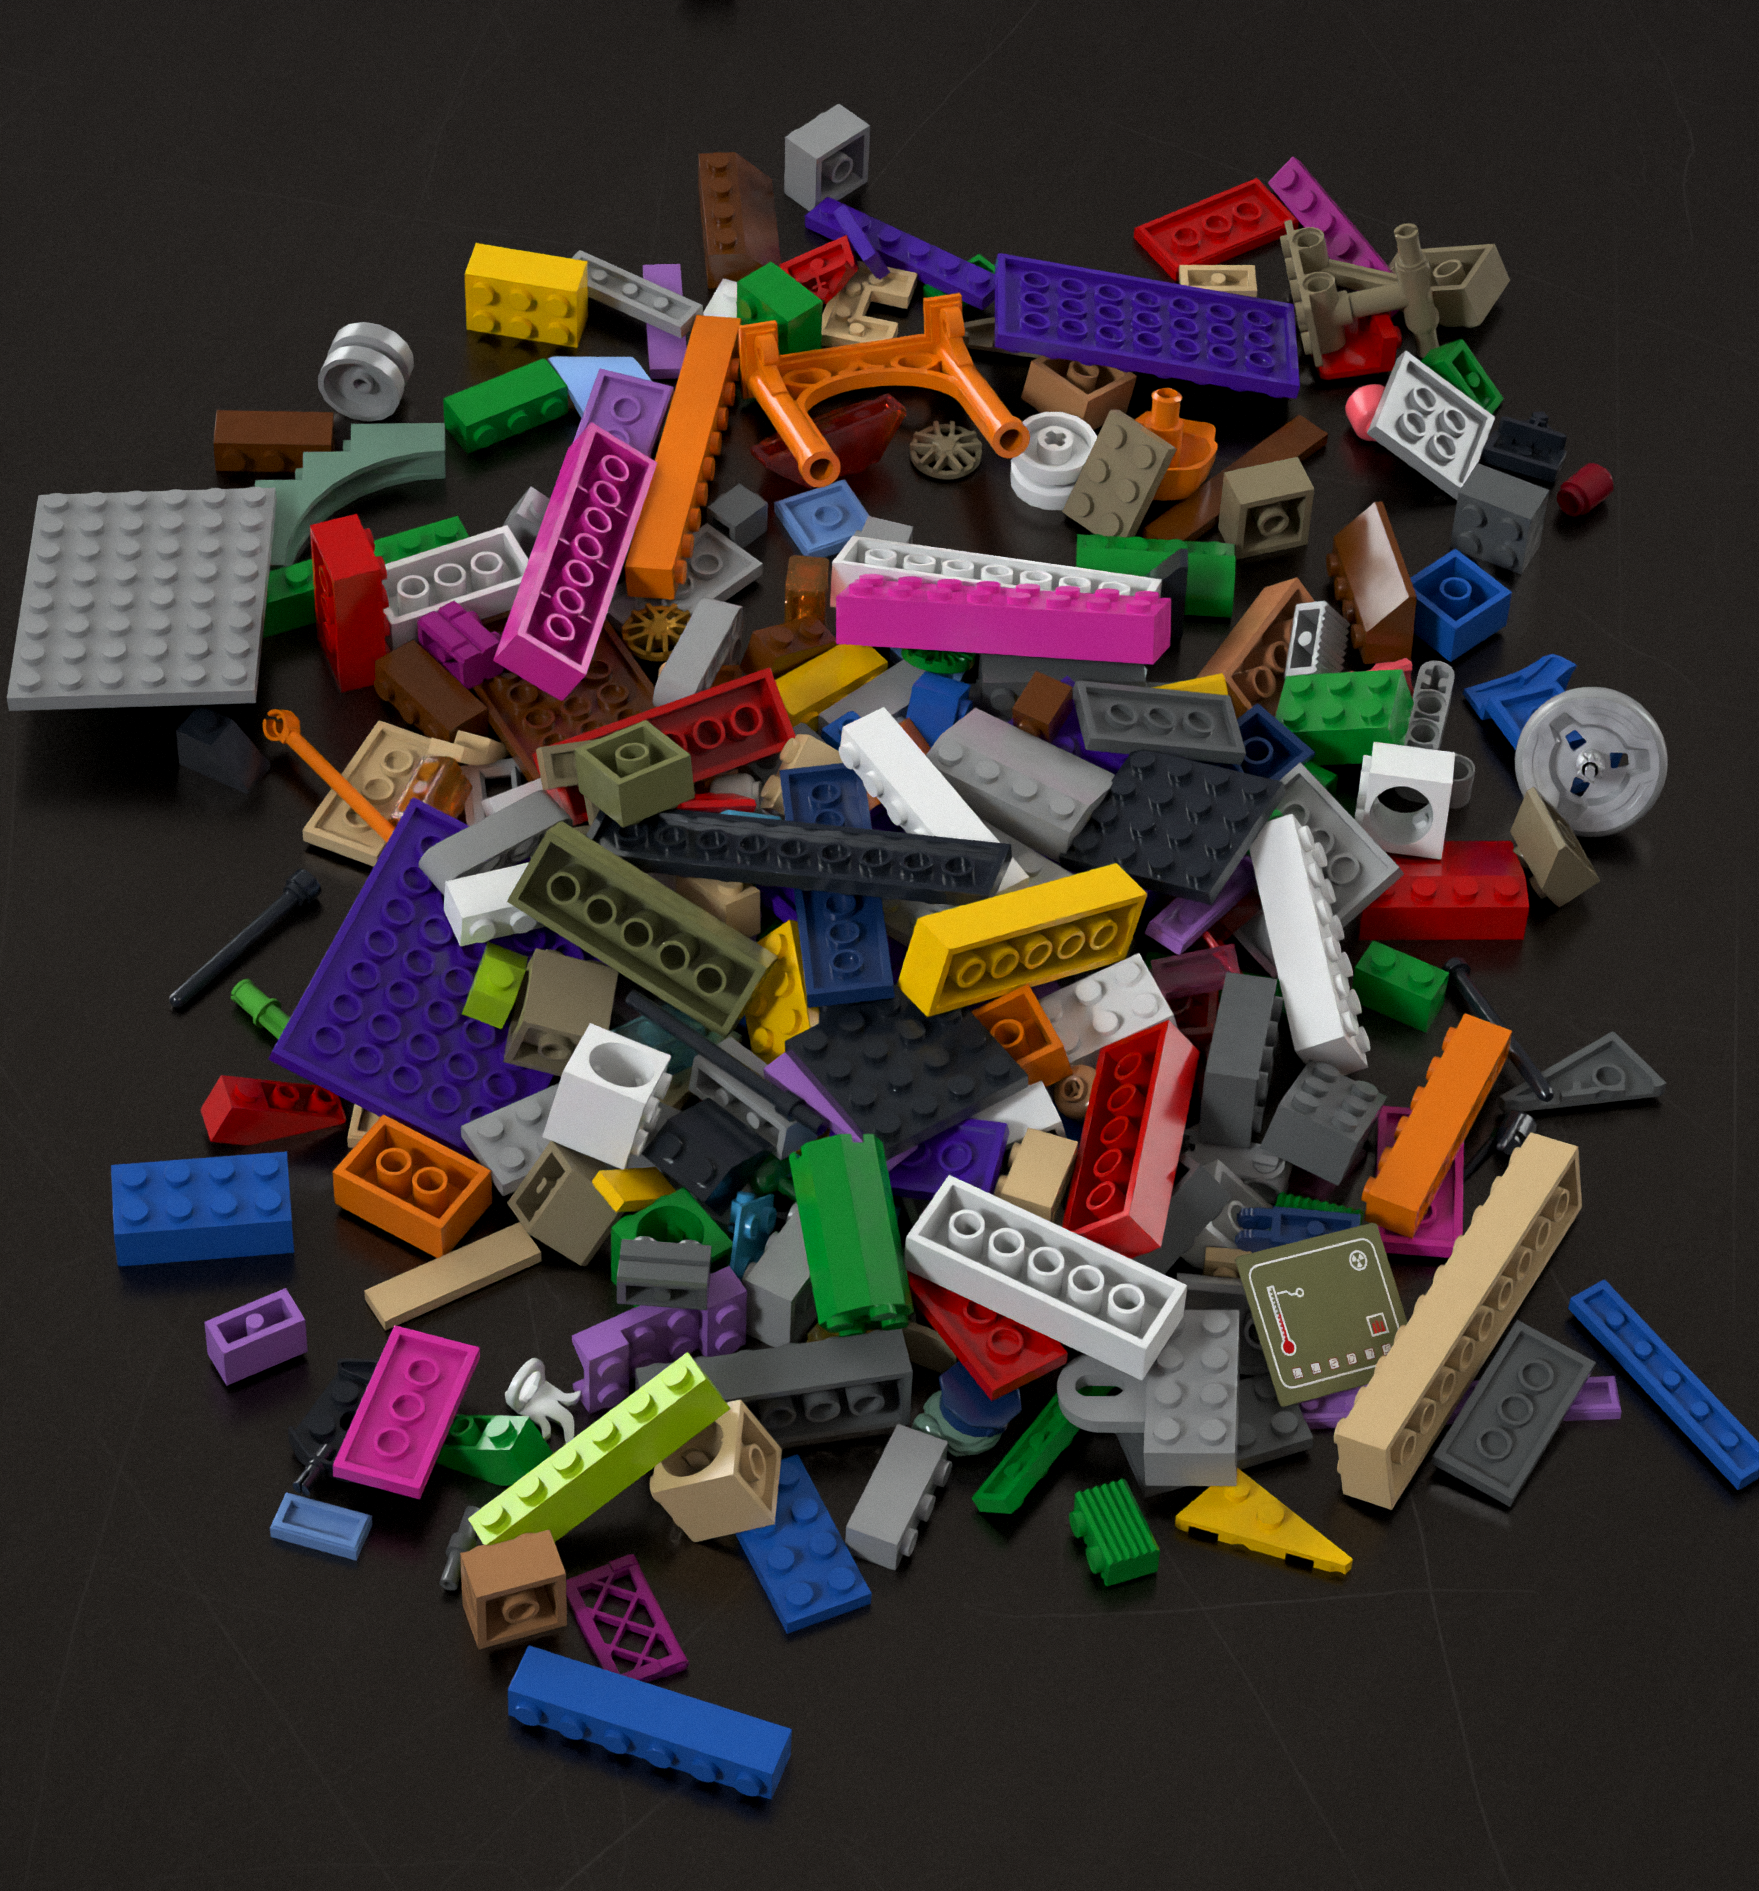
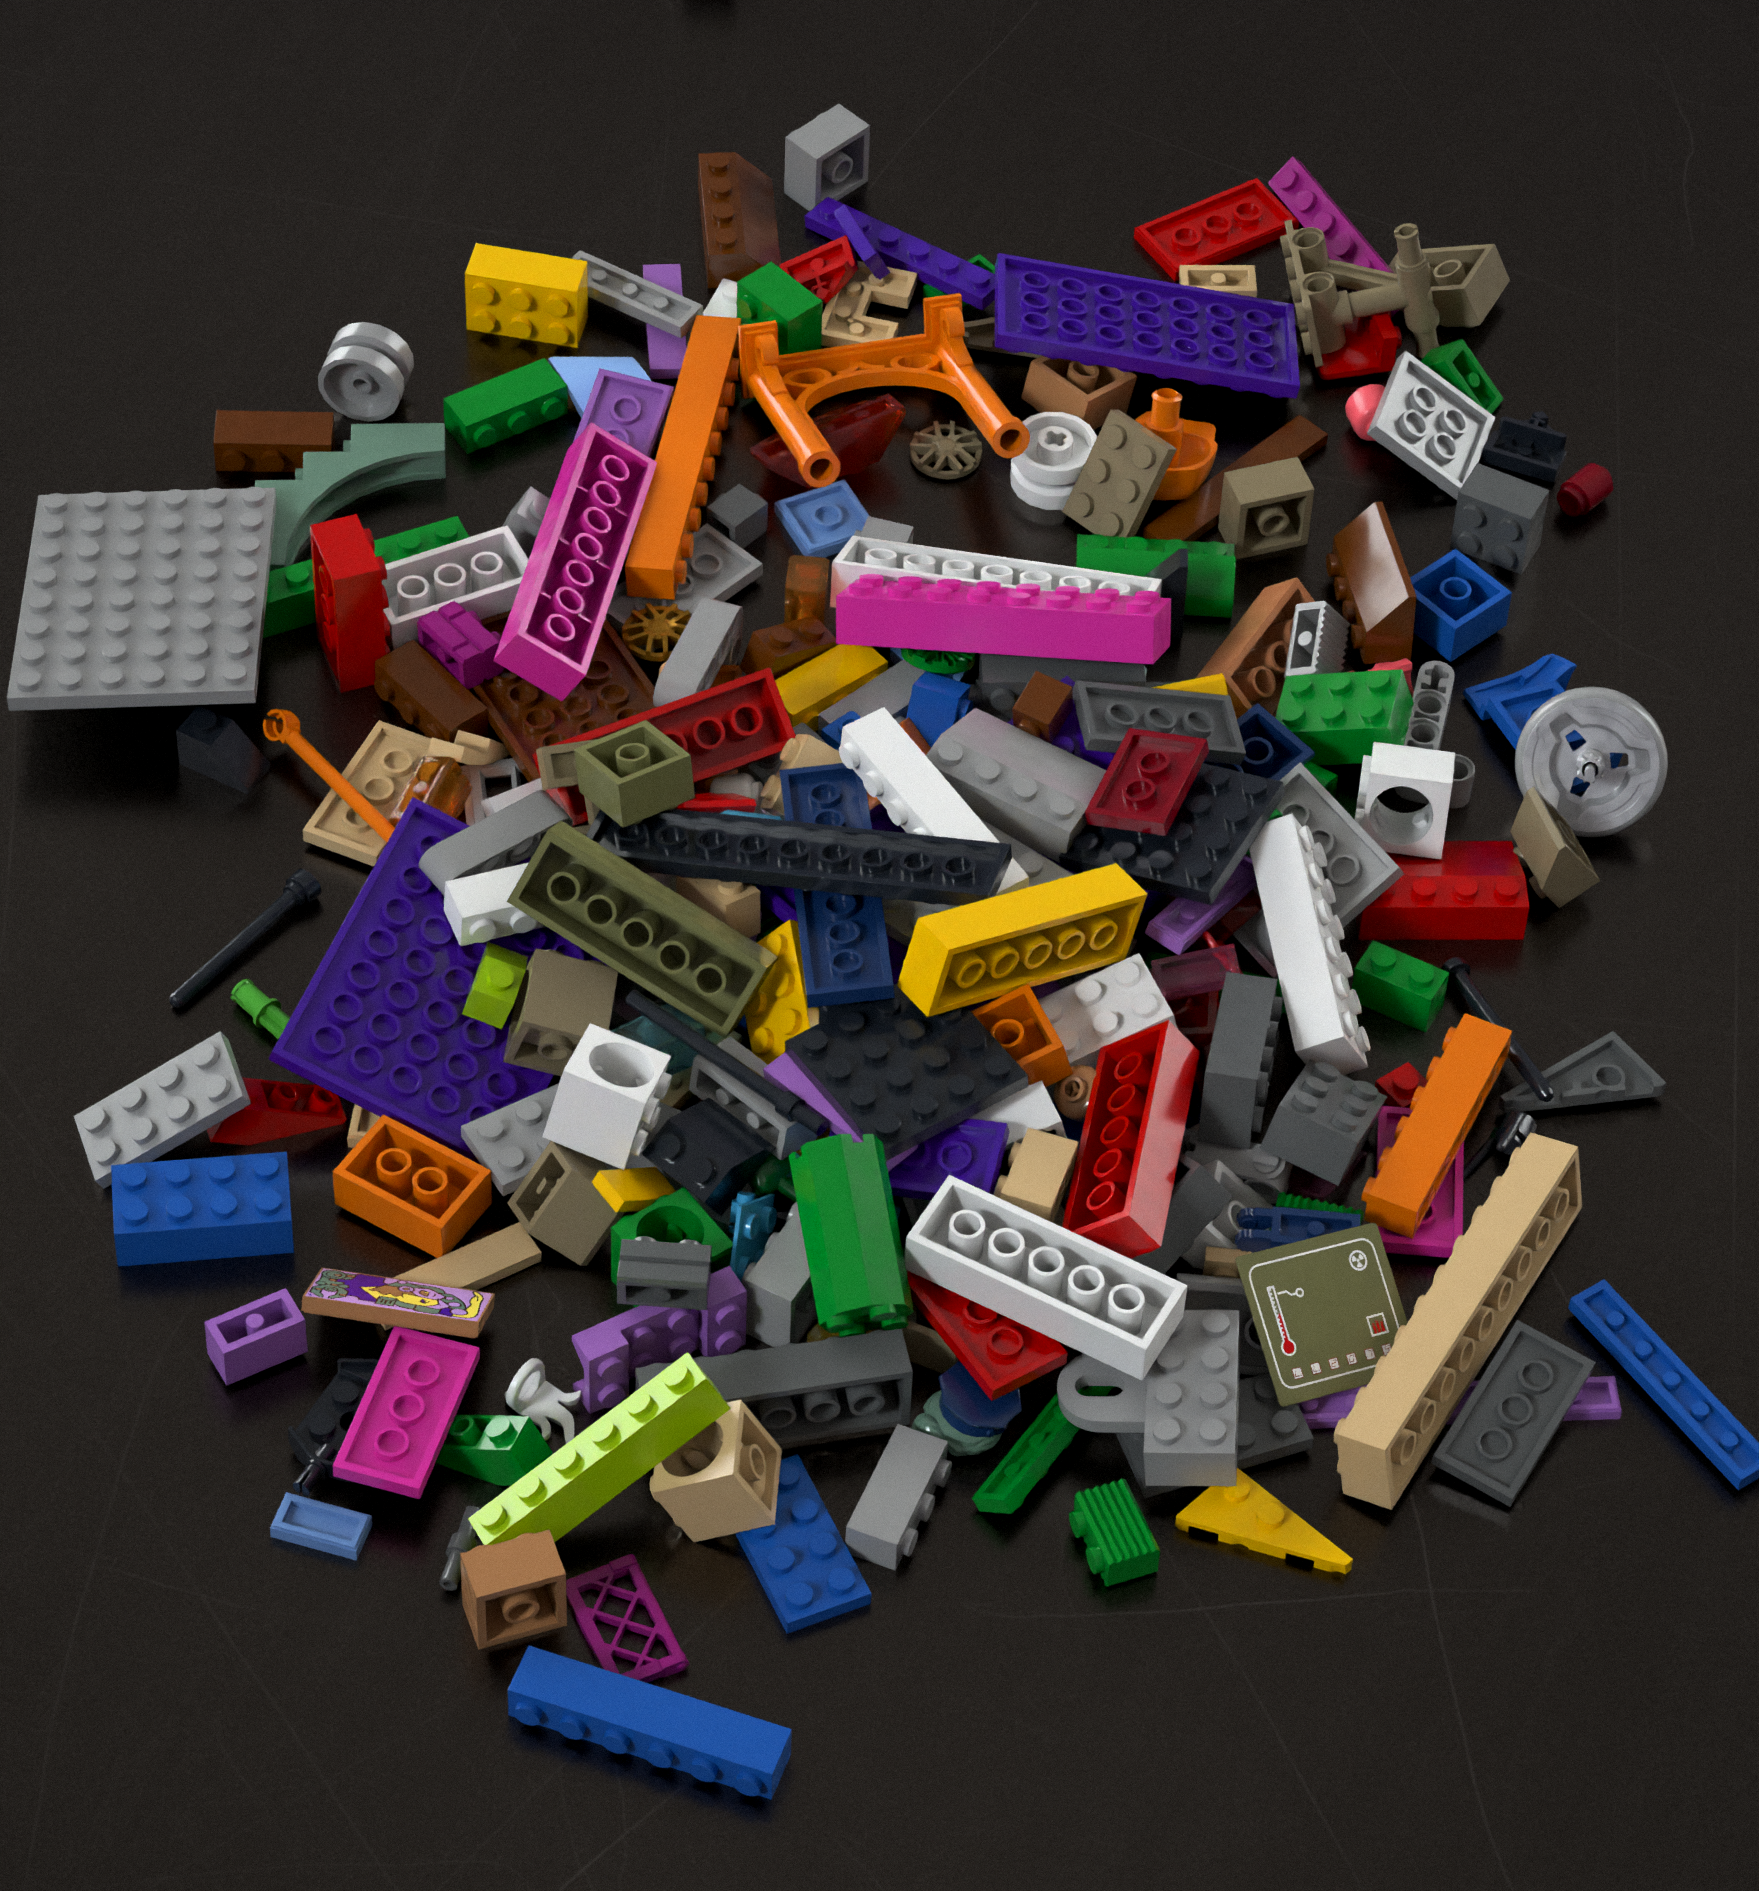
none -> light grey plate [74,1032,251,1189]
none -> tile [301,1268,495,1338]
none -> dark red plate [1085,728,1209,836]
none -> red plate [1375,1062,1428,1108]

